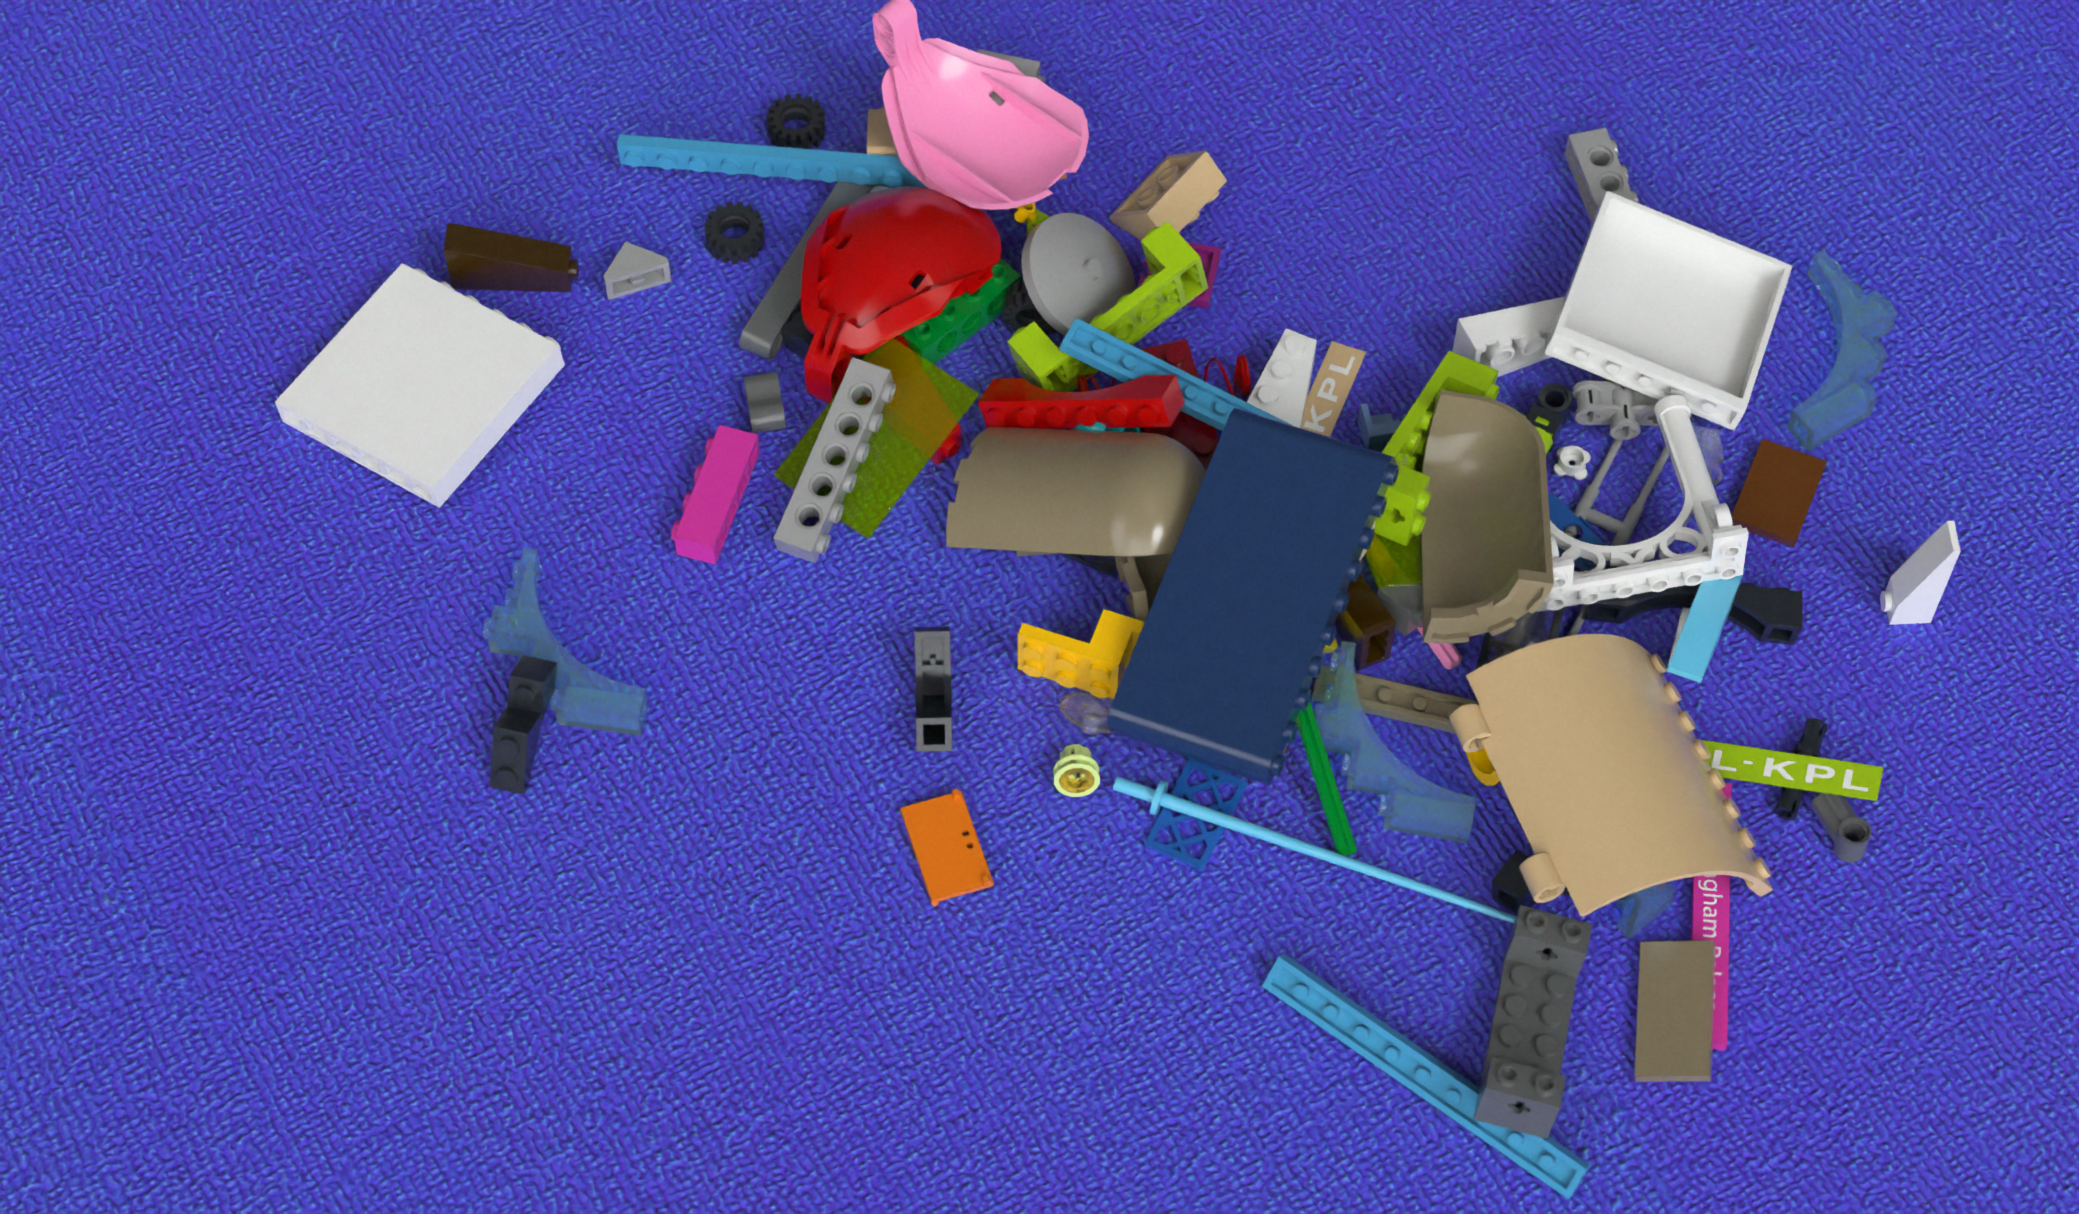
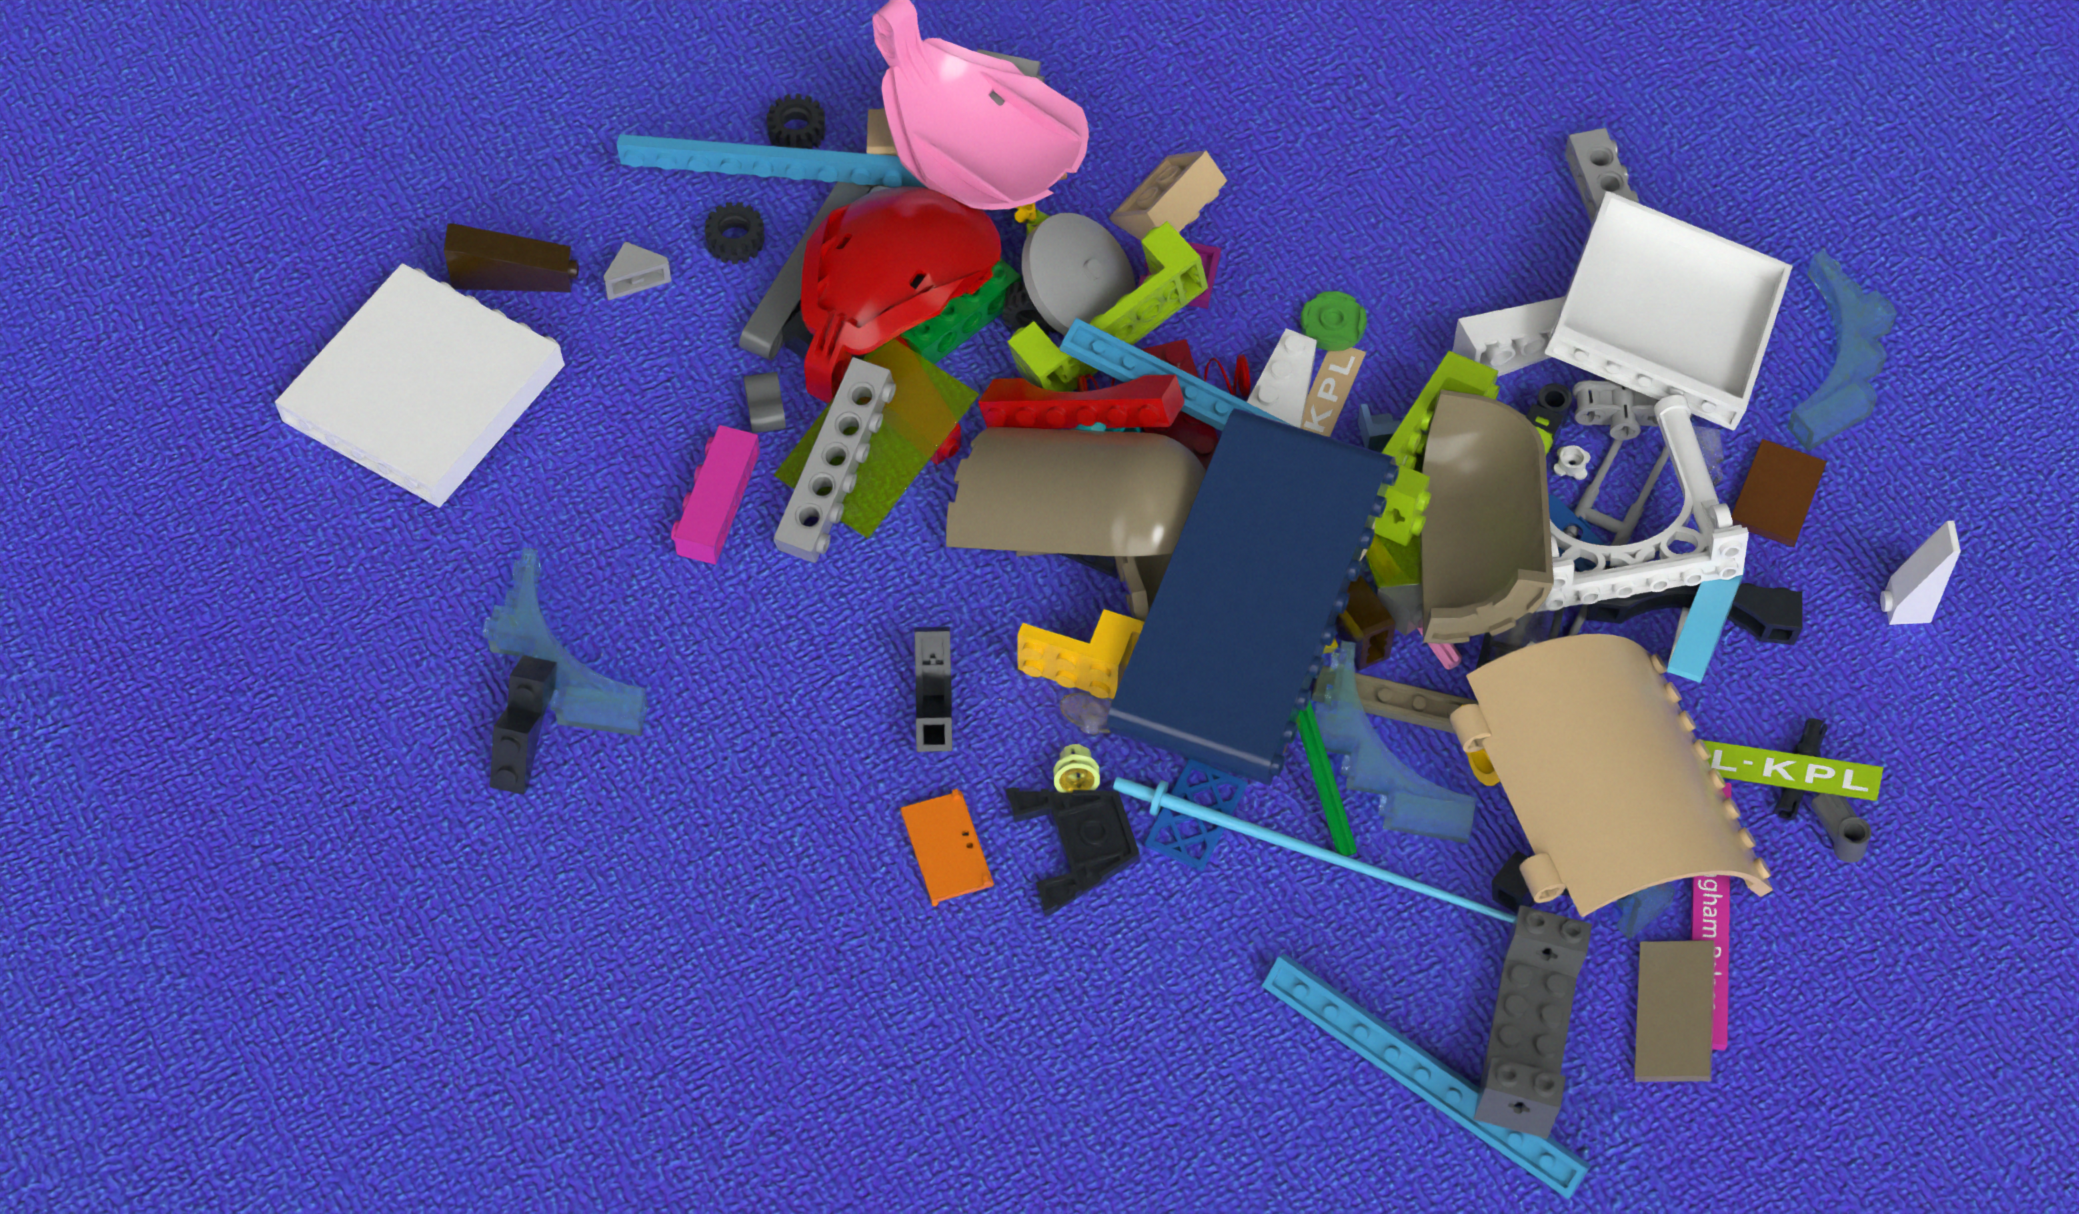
none -> black wing [1006,787,1140,917]
none -> bright green tile [1300,291,1367,351]

